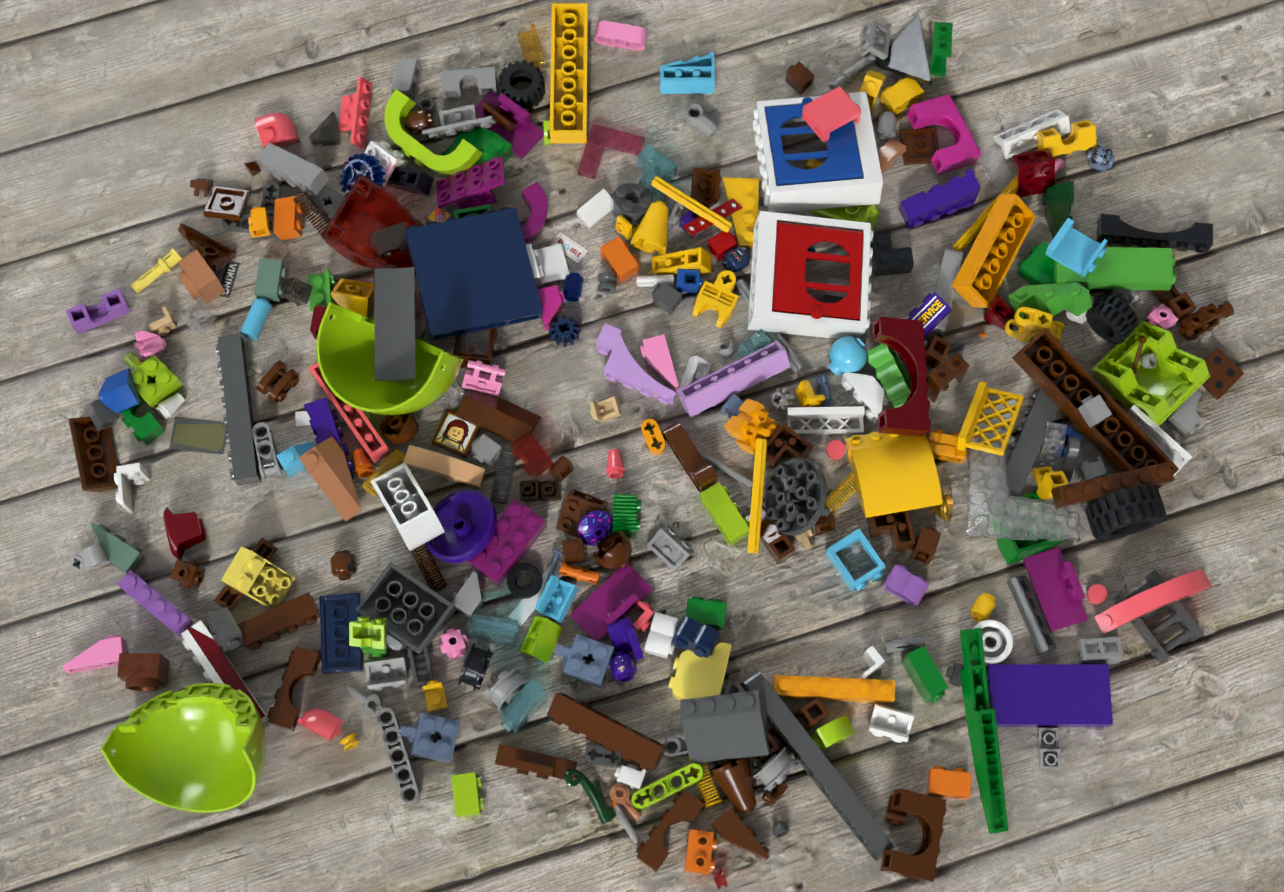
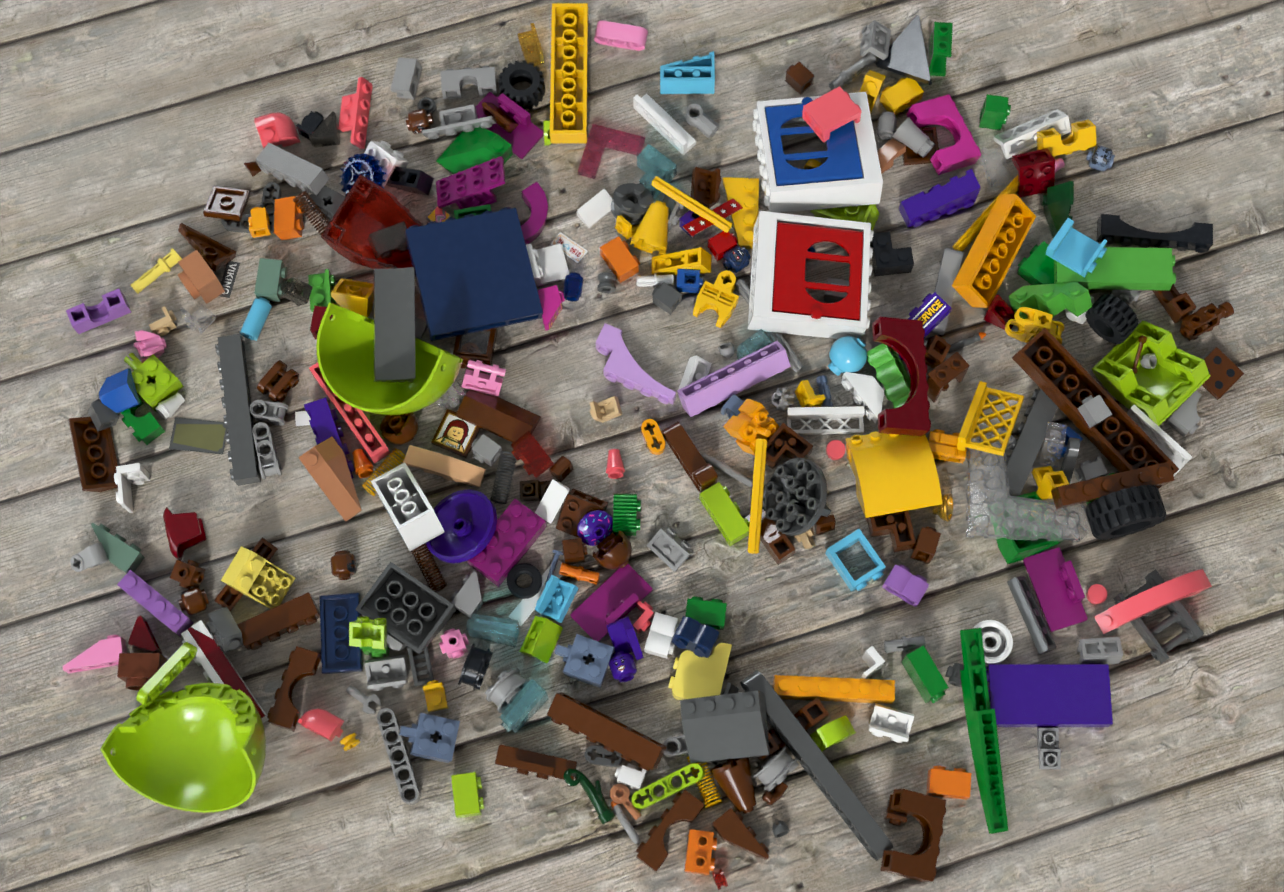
reddish brown tile [190,178,213,197] -> none
medium azure slope [276,442,315,478] -> none
lime arch [384,89,483,175] -> none
dark blue gear [548,314,581,348] -> none
bright pink slope [640,334,679,393] -> none
yellow piece [826,471,856,515] -> none
yellow brick [970,592,996,623] -> none
bright pink brick [1145,303,1179,331] -> none
none -> dark red slope [127,615,162,654]
none -> lime beam [136,642,197,706]
none -> reddish brown head [178,587,209,615]
none -> light grey piece [250,400,289,426]
none -> black brick [296,111,326,143]
none -> white slope [535,479,570,524]
none -> white fence [633,93,696,155]
none -> light grey plant [893,117,935,157]
none -> green brick [979,94,1011,130]

